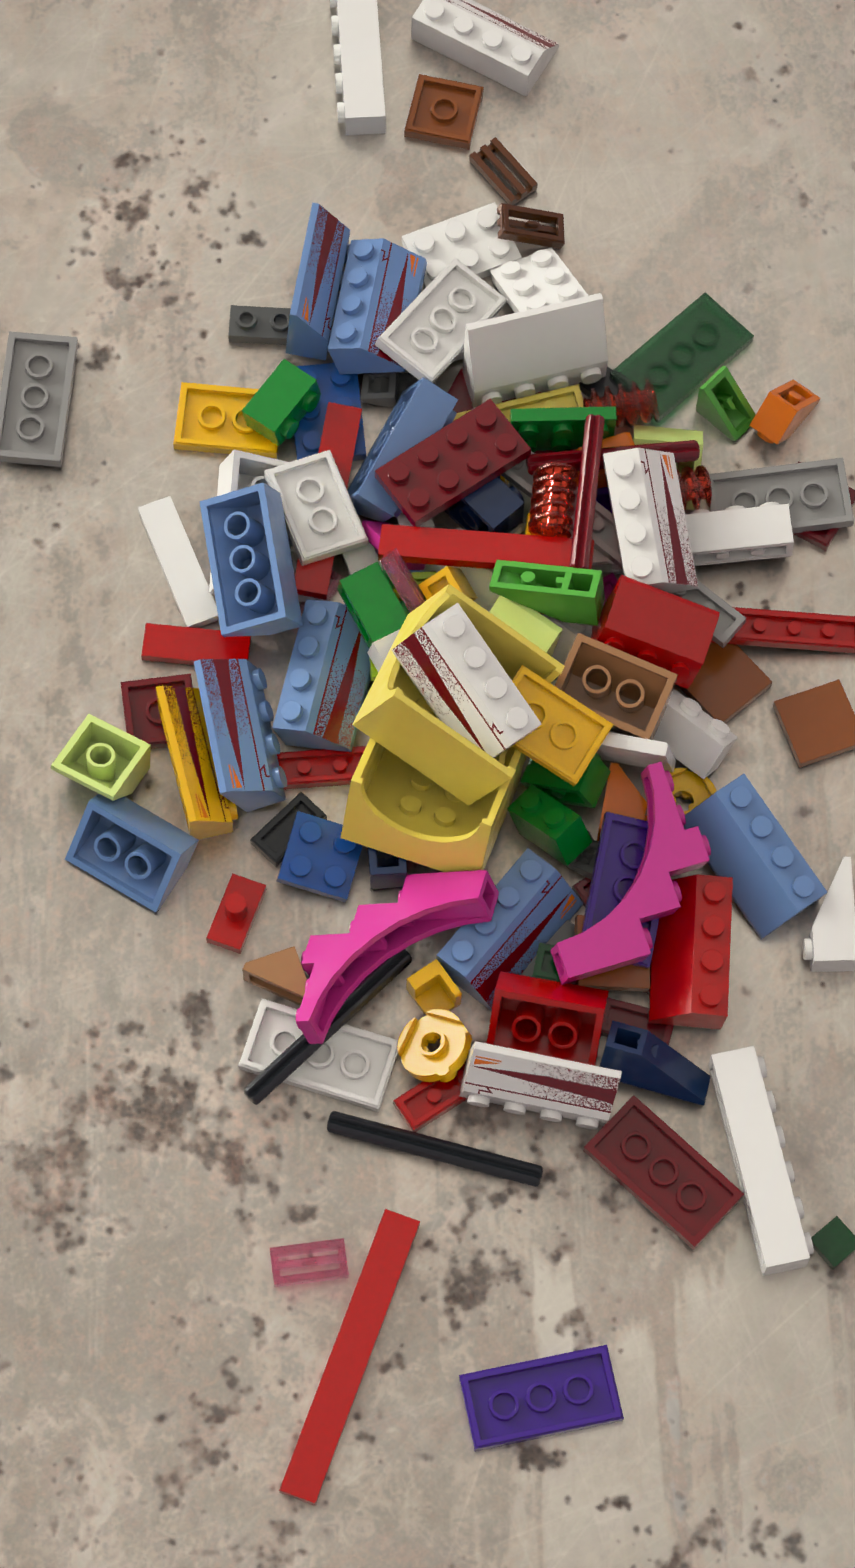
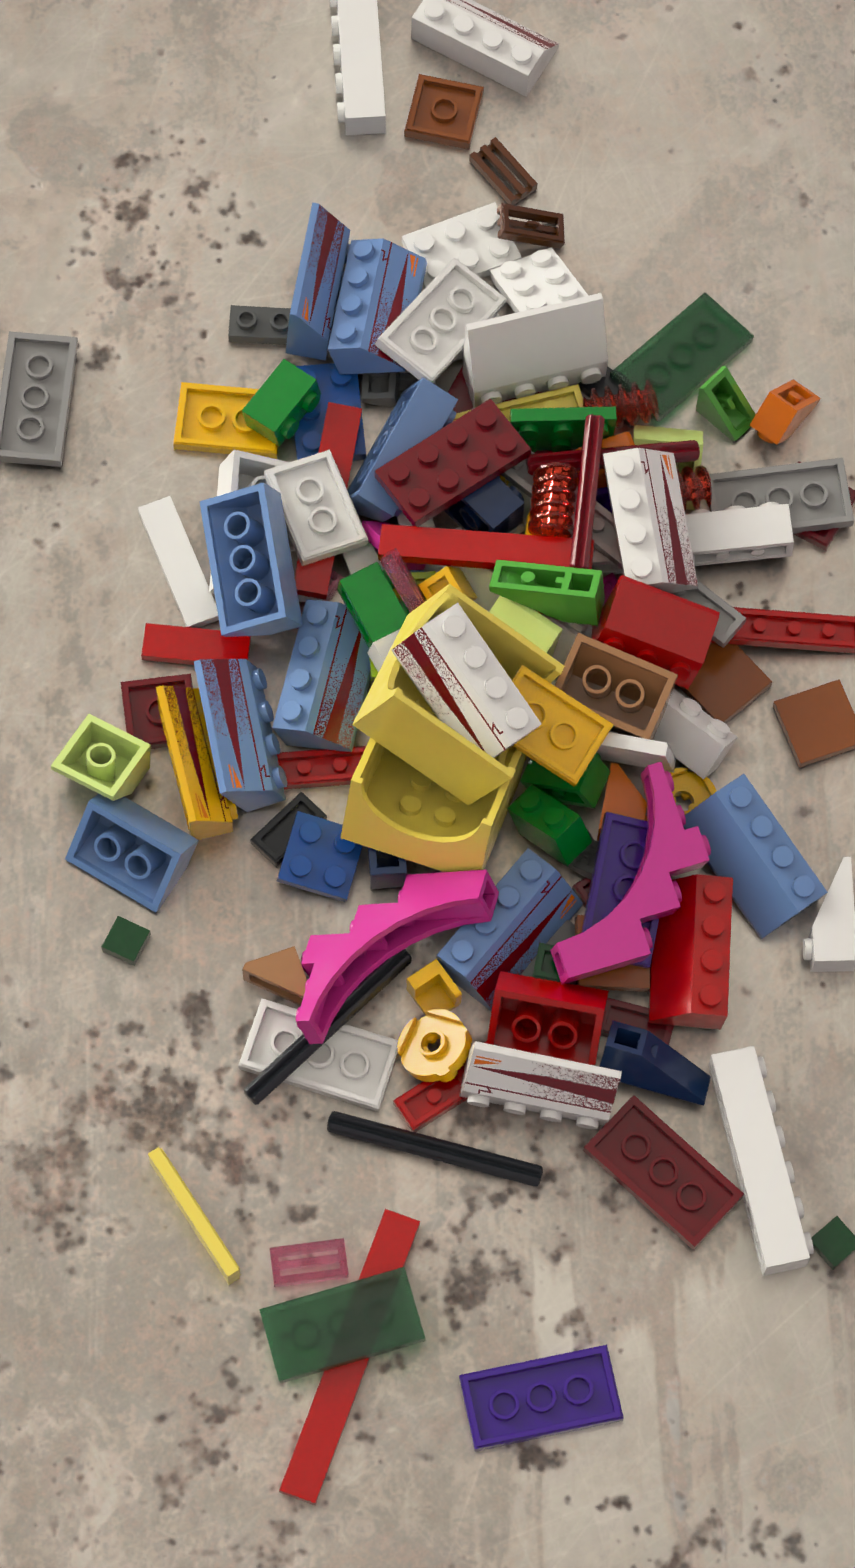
red tile [206,873,267,954] -> none
none -> dark green tile [101,916,151,966]
none -> light yellow tile [148,1147,241,1285]
none -> clear green tile [259,1267,426,1384]

